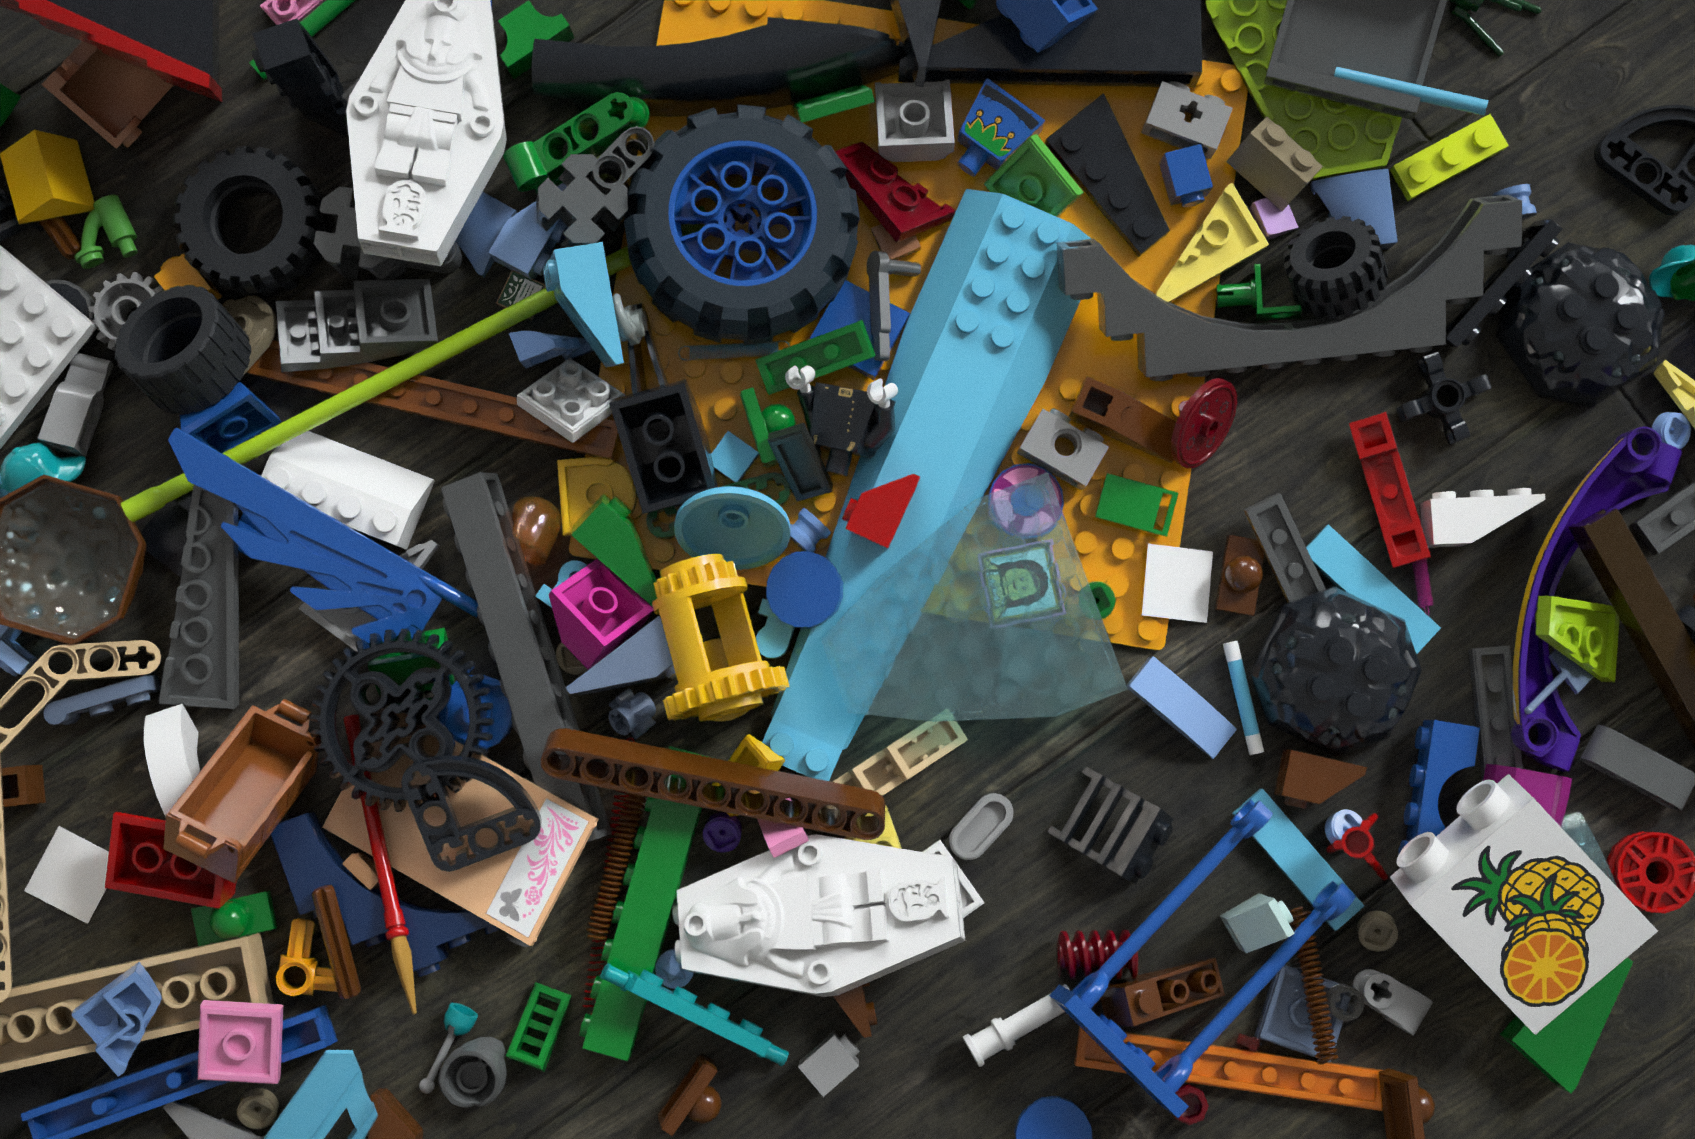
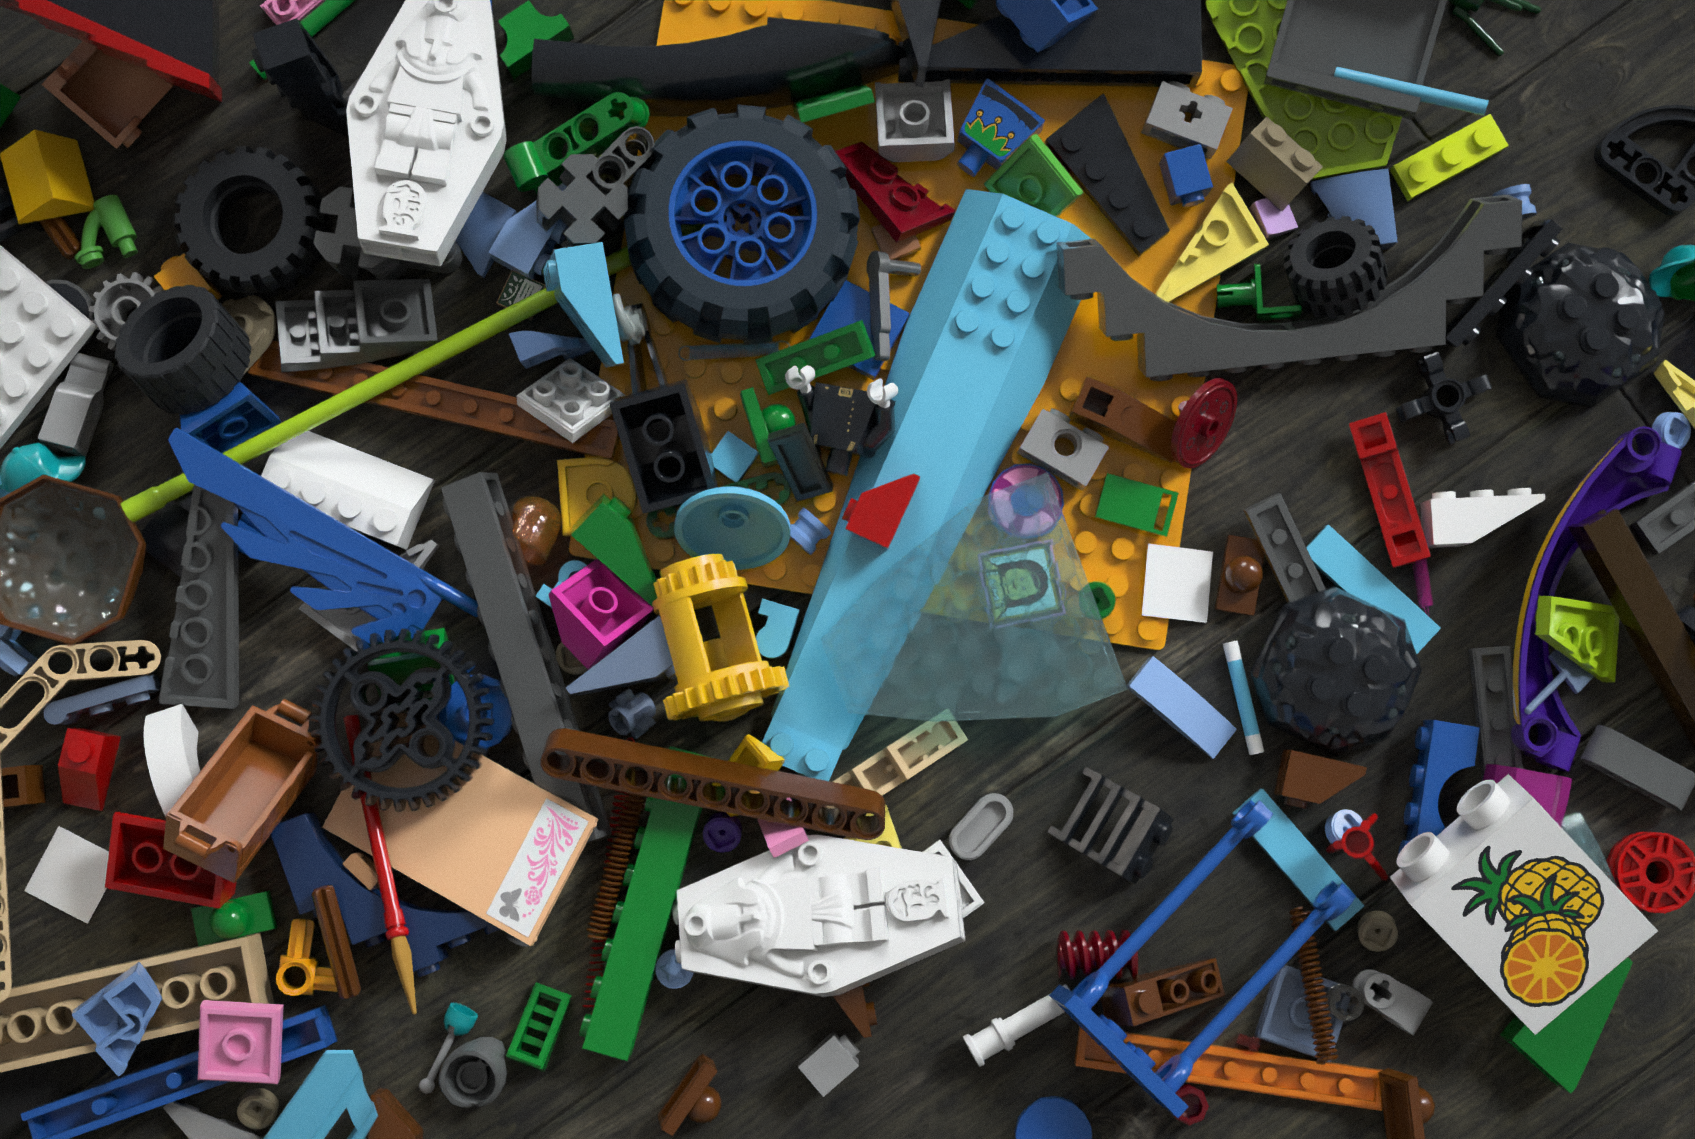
black beam [401,755,542,872] -> none
teal plate [600,963,789,1066] -> none
blue tile [766,551,843,628] -> none
light aqua slope [1220,893,1295,953] -> none
none -> red slope [58,728,121,811]

